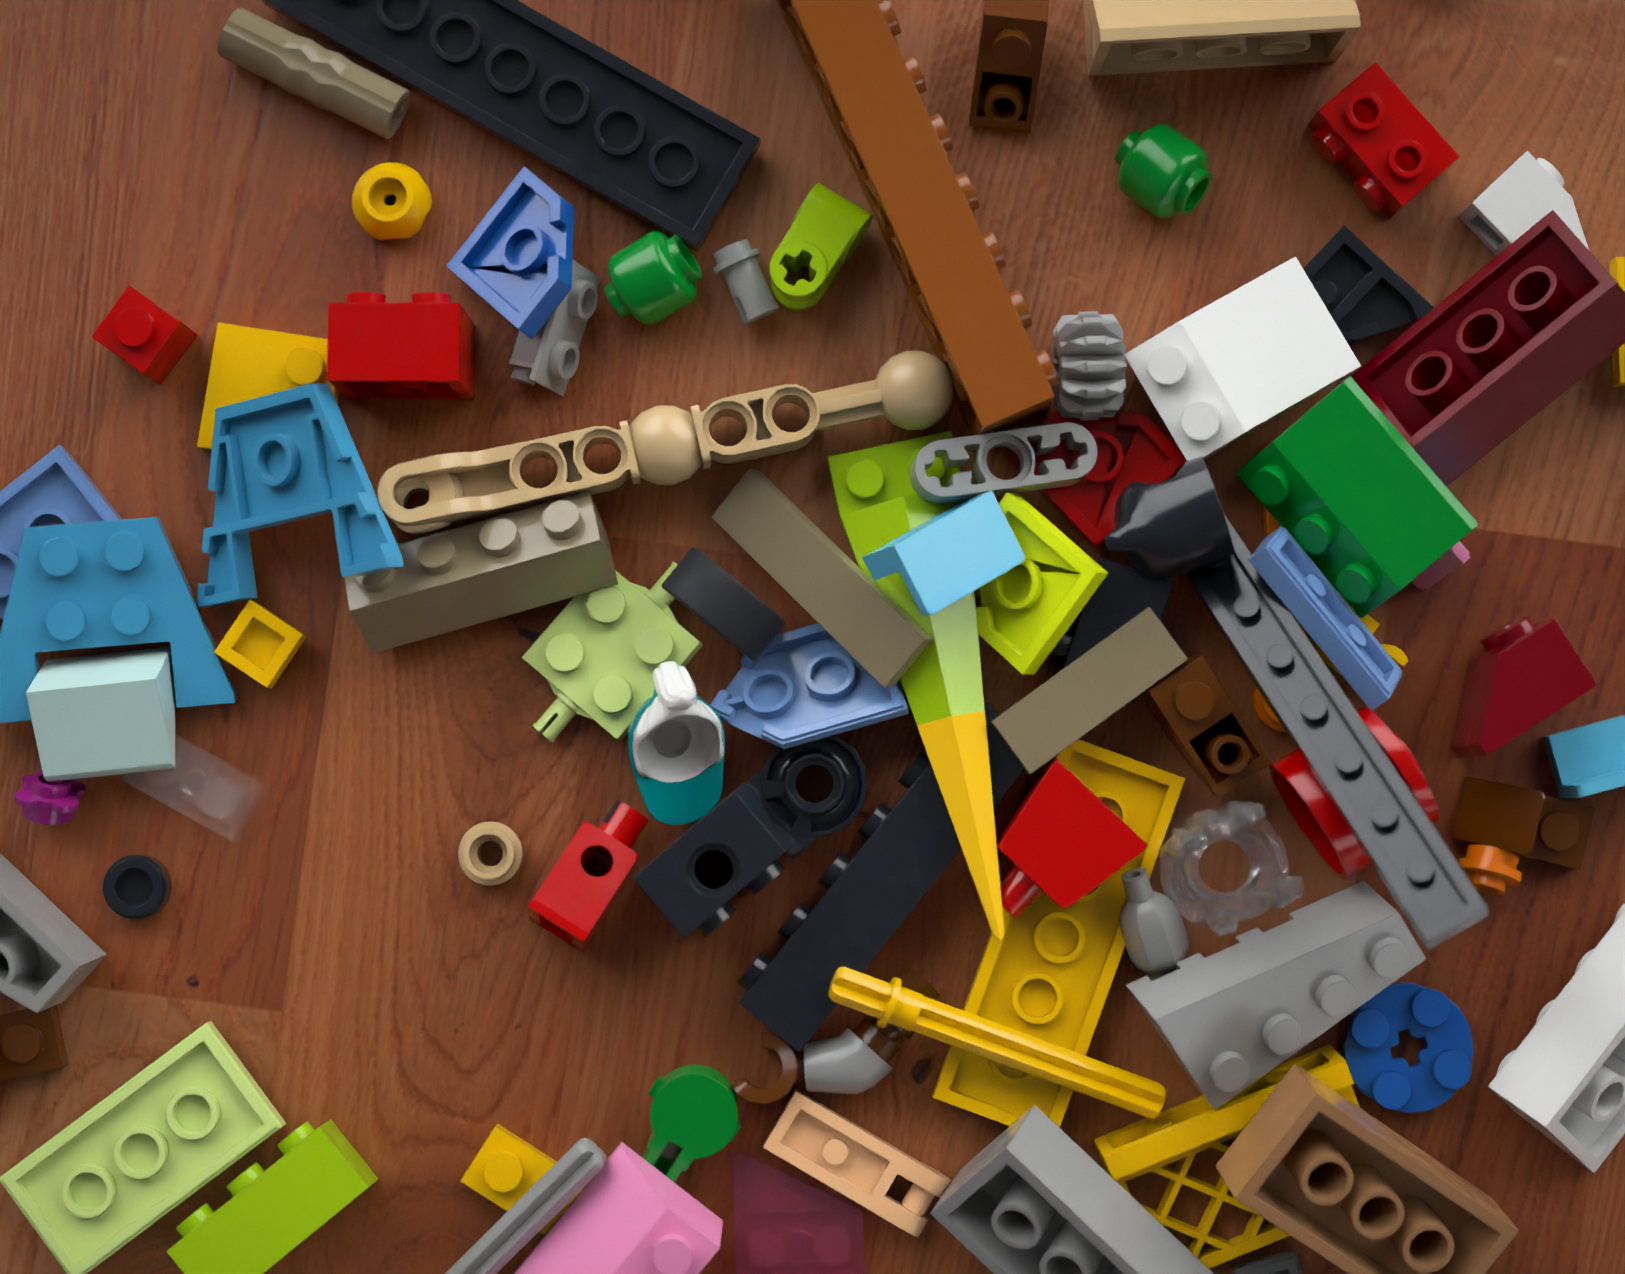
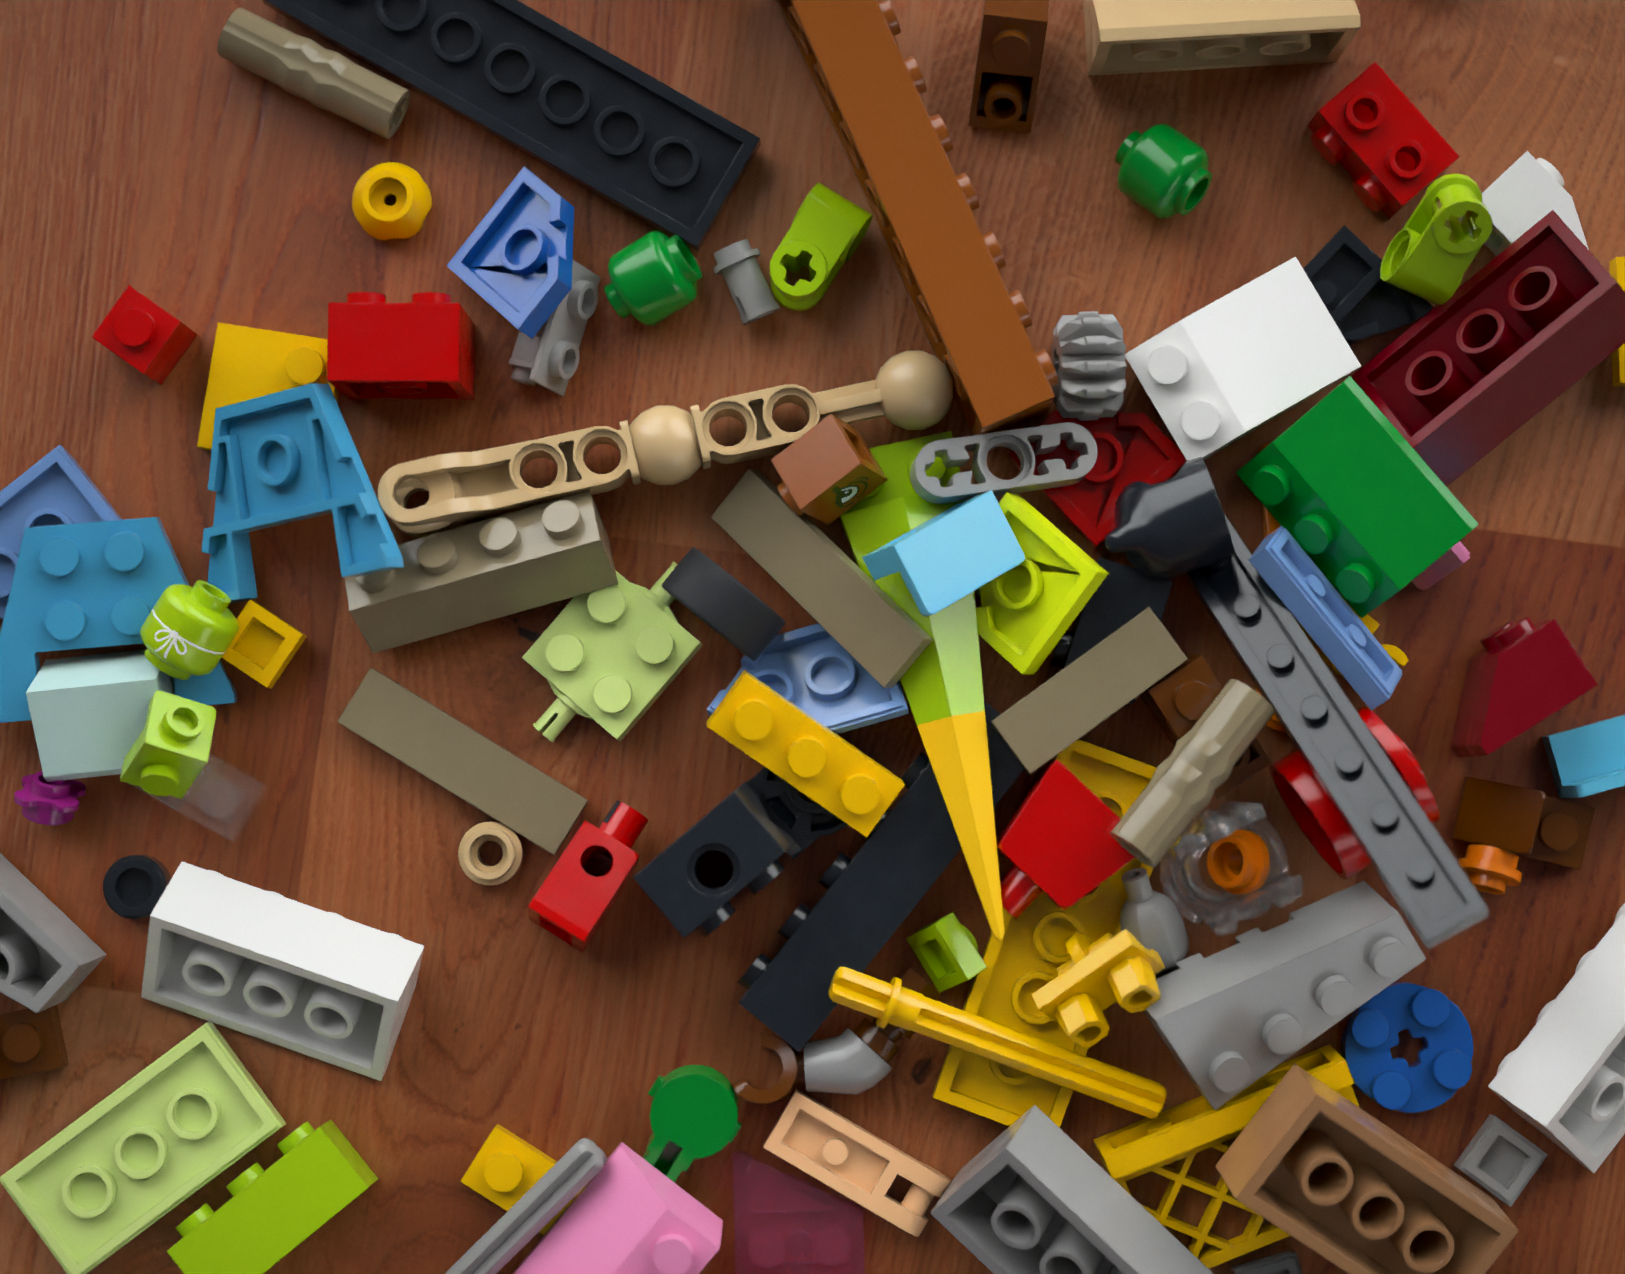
white hair [628,661,725,825] -> none
none -> lime bracket [119,690,217,799]
none -> lime head [140,580,239,680]
none -> white slope [141,862,424,1081]
none -> dark tan tile [337,668,589,855]
none -> yellow plate [706,670,905,837]
none -> dark orange brick [771,414,888,525]
none -> lime plate [906,912,987,993]
none -> yellow hips [1032,929,1165,1048]
none -> dark tan axle [1110,678,1275,868]
none -> orange plate [1207,829,1270,895]
none -> lime piece [1380,173,1492,305]
none -> light grey tile [1453,1114,1548,1207]

